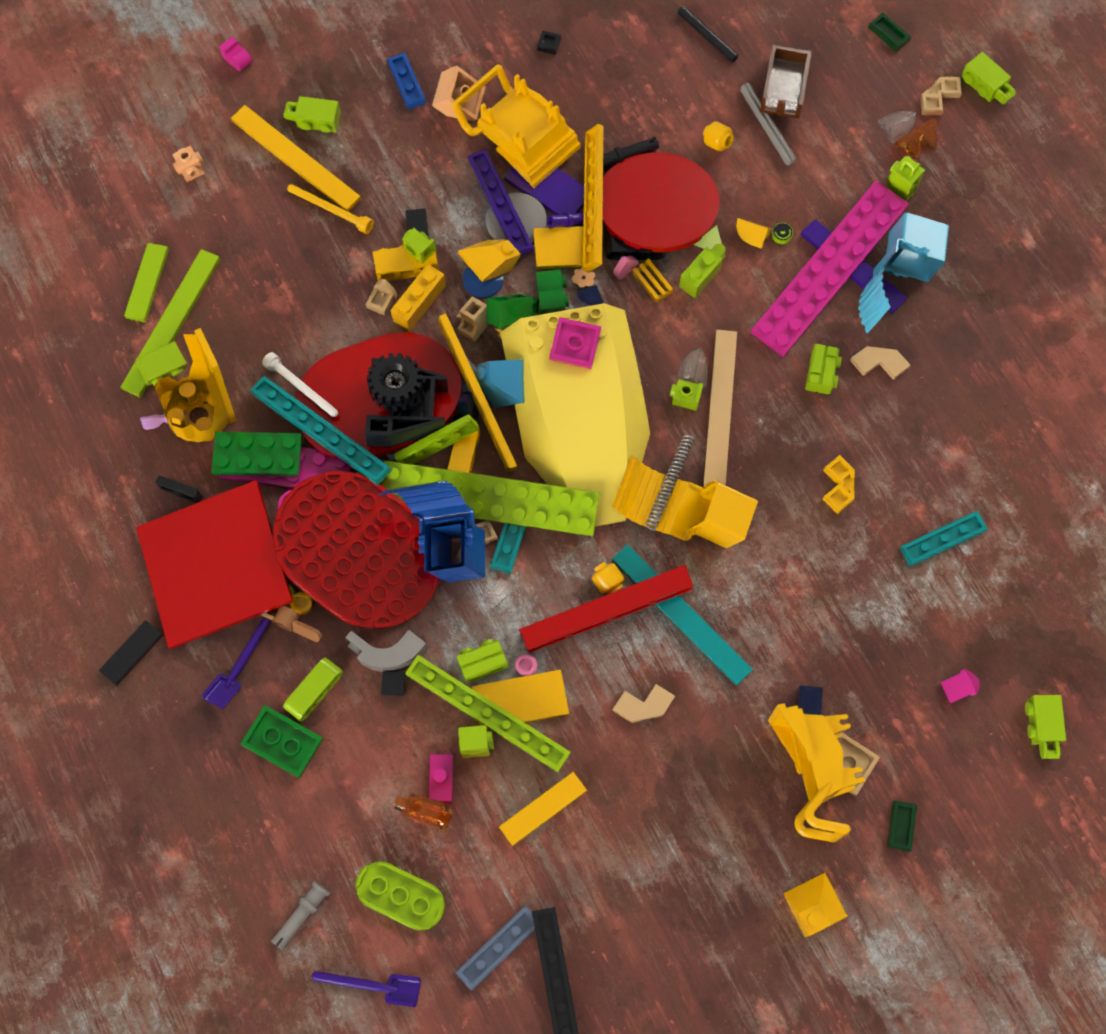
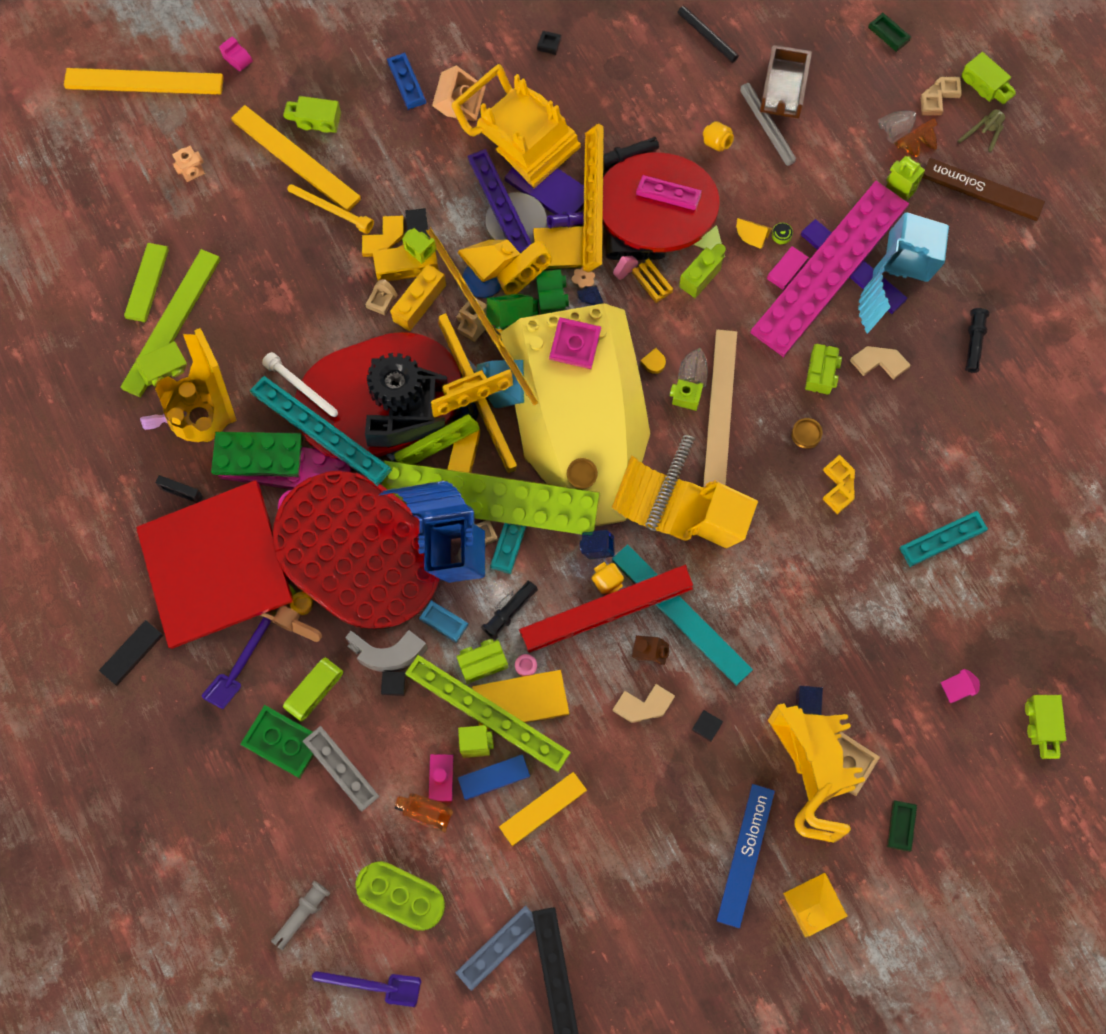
none -> yellow tile [64,68,224,95]
none -> light grey tile [303,726,380,812]
none -> yellow tile [362,216,404,257]
none -> dark azure tile [419,600,469,643]
none -> yellow piece [426,227,538,405]
none -> yellow bracket [431,369,513,418]
none -> blue tile [458,754,530,801]
none -> black pin [481,580,538,640]
none -> yellow beam [497,241,552,295]
none -> pearl gold piece [566,458,598,489]
none -> clear blue brick [580,530,615,560]
none -> reddish brown bracket [631,635,669,665]
none -> dark pink tile [636,175,702,210]
none -> yellow tile [640,348,666,374]
none -> black tile [692,710,723,742]
none -> blue tile [716,784,775,928]
none -> dark pink tile [767,246,809,290]
none -> pearl gold piece [791,418,823,449]
none -> reddish brown tile [922,158,1045,221]
none -> olive plant [958,110,1005,152]
none -> black pin [965,308,990,373]

